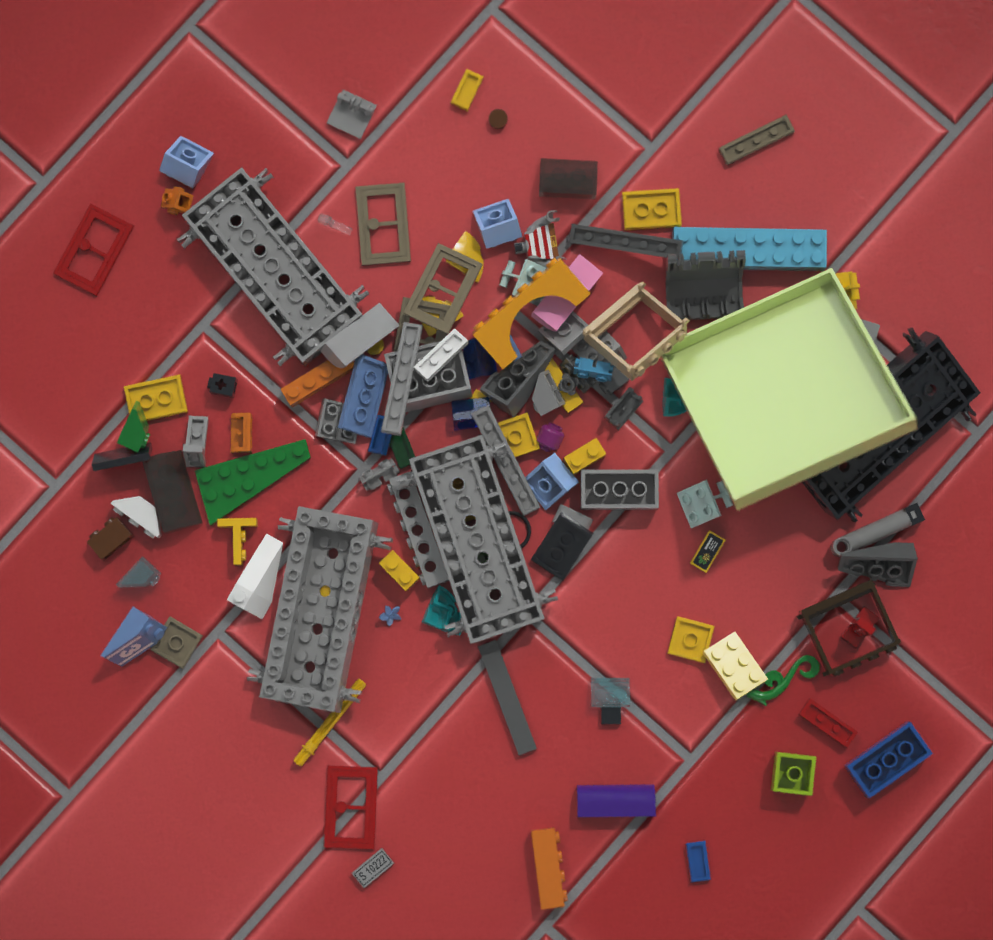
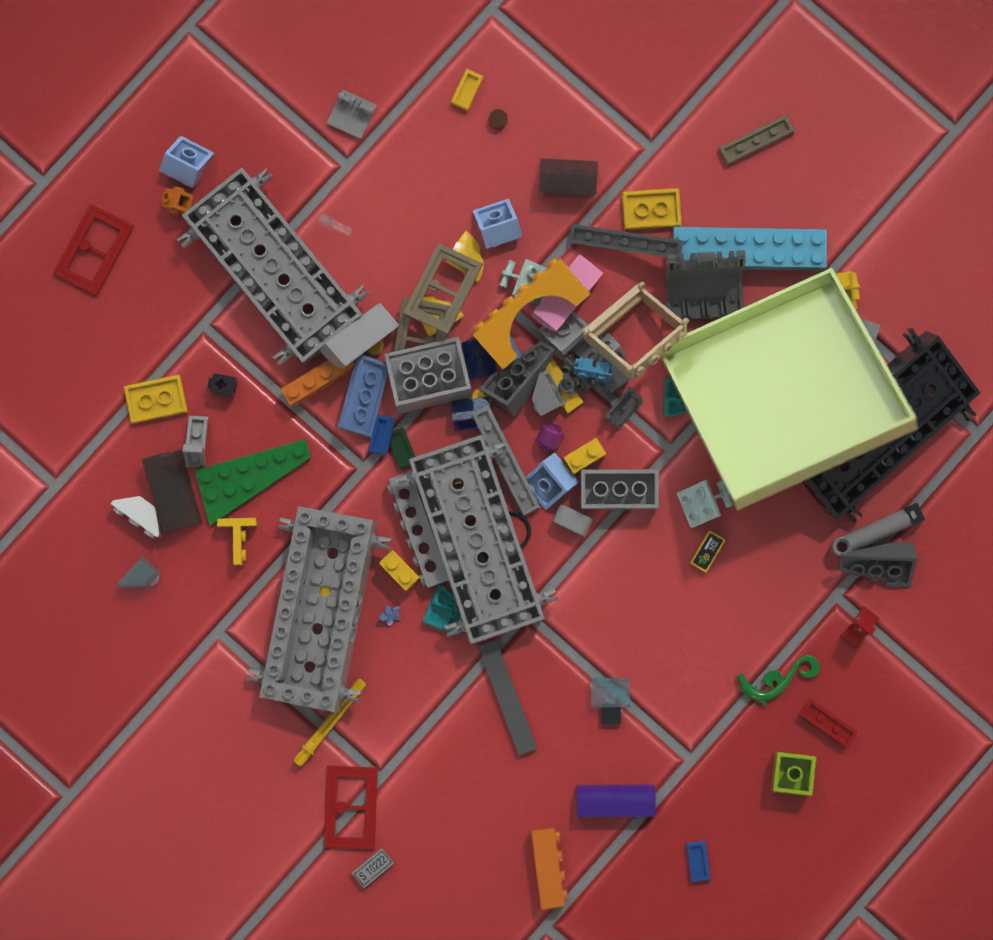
reddish brown brick [87,517,134,561] -> none
black tile [92,442,152,471] -> none
medium blue slope [101,607,167,666] -> none
green slope [117,401,150,452] -> none
dark tan tile [150,616,203,669] -> none
white wedge [227,534,283,619] -> none
orange hinge [231,413,252,453] -> none
light grey slope [315,399,357,444] -> none
dark tan door [356,183,411,266] -> none
light grey hinge [359,458,400,491] -> none
light grey tile [381,322,423,436] -> none
white plate [414,328,469,382] -> none
yellow plate [498,412,540,458] -> none
torso [514,210,566,268] -> none
black tile [531,512,594,581] -> none
yellow tile [667,616,715,663] -> none
light yellow plate [703,632,768,701] -> none
dark brown window [797,580,901,677] -> none
blue brick [844,721,933,798] -> none

